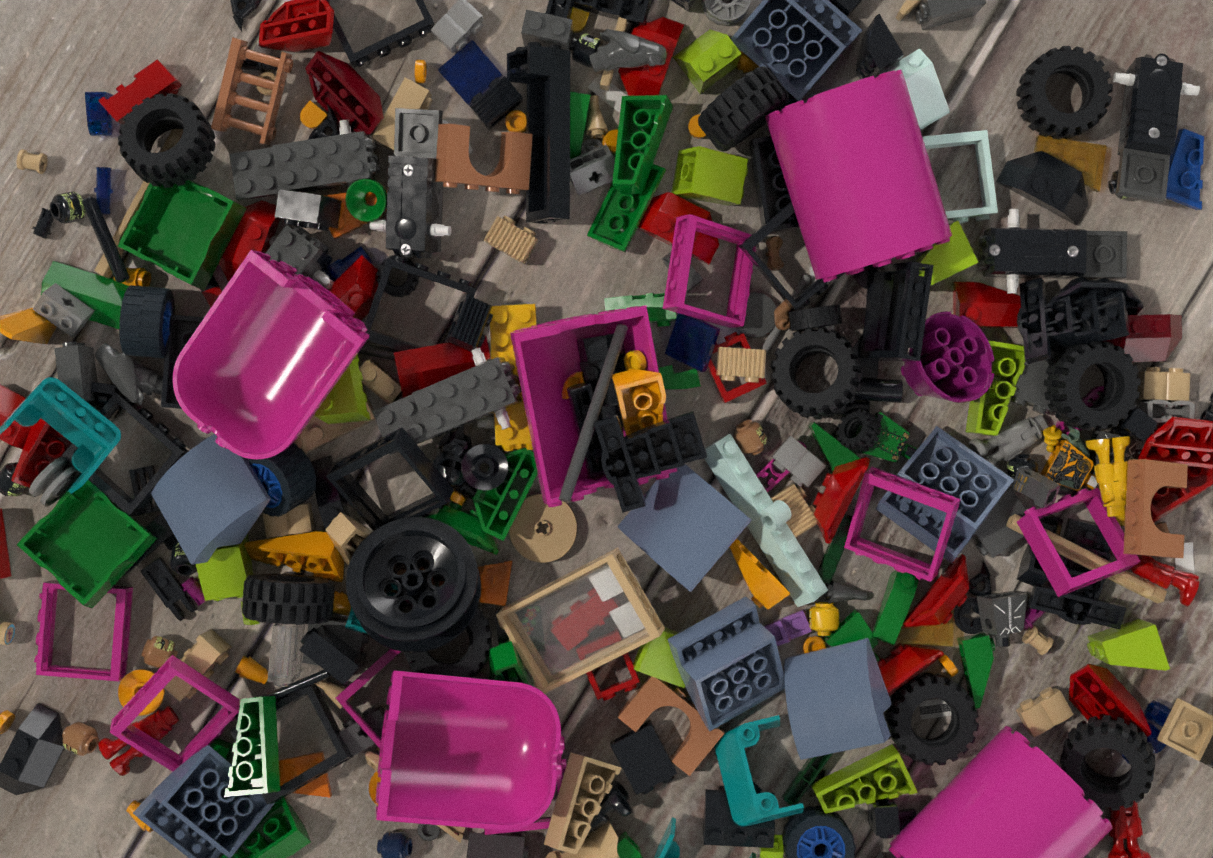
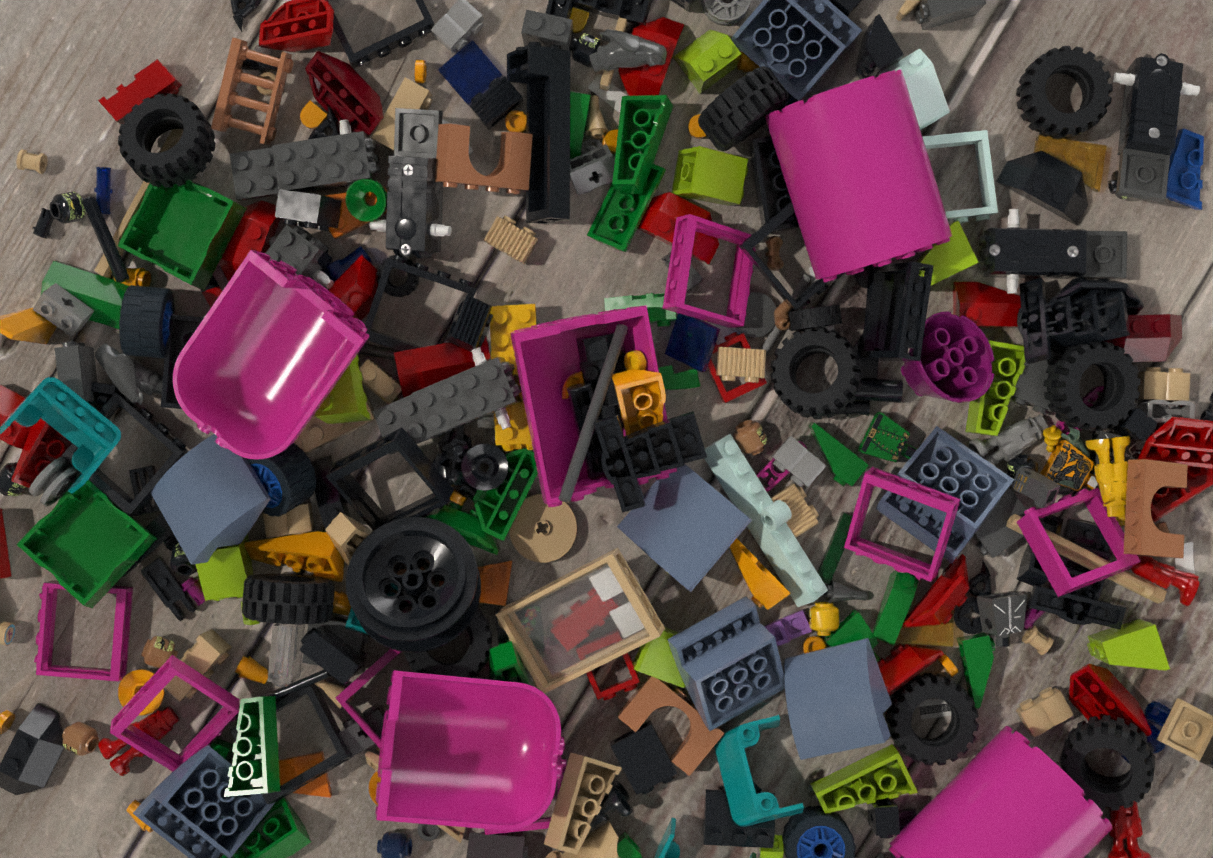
clear blue leg [85,92,113,136] -> none
dark green piece [782,753,833,806] -> none
red wedge [813,457,870,544] -> none
black tyre [837,408,881,453] -> none

